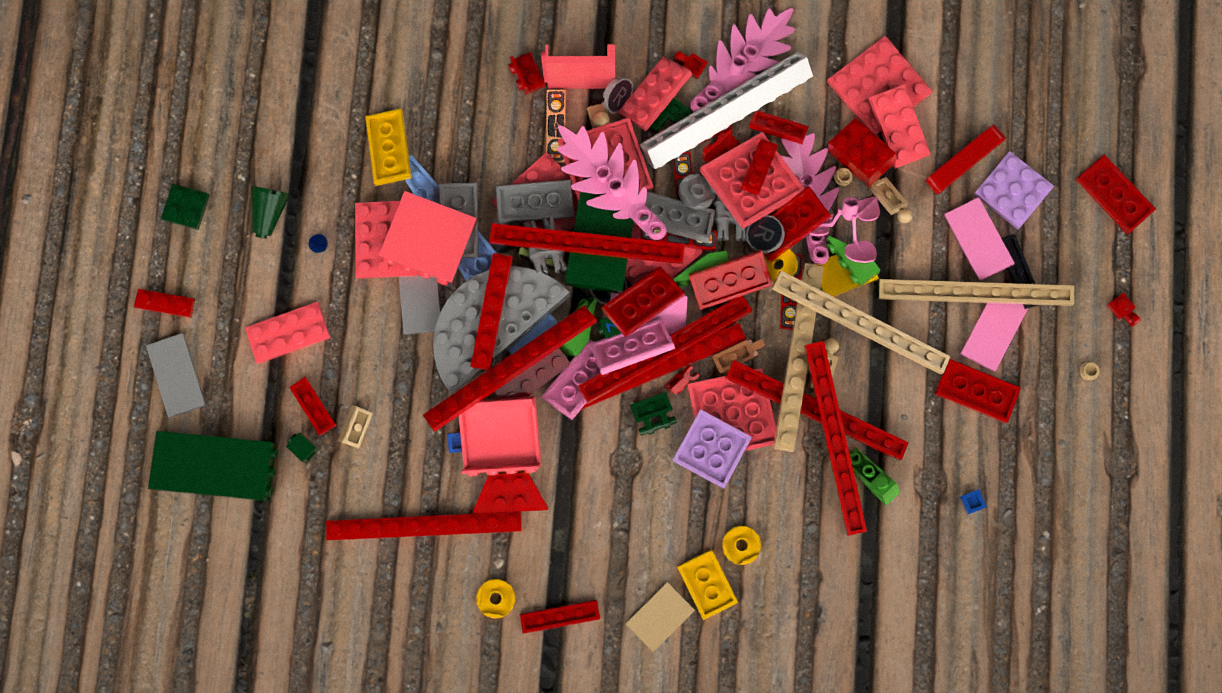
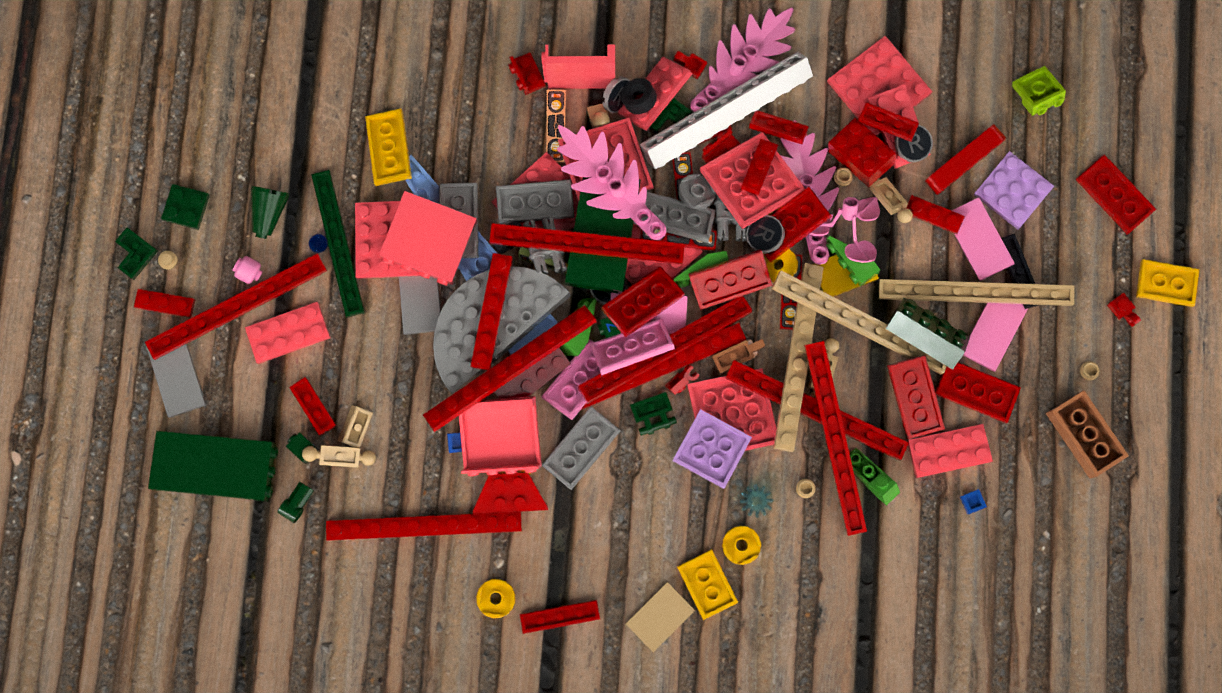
none -> dark green plate [115,227,158,280]
none -> red plate [145,253,327,360]
none -> tan plate [158,251,178,270]
none -> bright pink head [232,256,263,284]
none -> dark green piece [277,481,314,523]
none -> tan plate [302,445,376,467]
none -> dark green tile [311,170,365,318]
none -> light grey tile [542,406,621,490]
none -> black tyre [621,78,657,114]
none -> clear light blue gear [740,484,773,518]
none -> tan plate [796,479,815,498]
none -> red plate [858,102,919,142]
none -> brick [886,298,970,370]
none -> red tile [887,355,945,440]
none -> black tile [894,125,933,162]
none -> red plate [907,195,965,234]
none -> coral plate [907,424,993,478]
none -> lime plate [1012,66,1066,116]
none -> nougat brick [1046,390,1129,479]
none -> yellow tile [1136,259,1199,307]

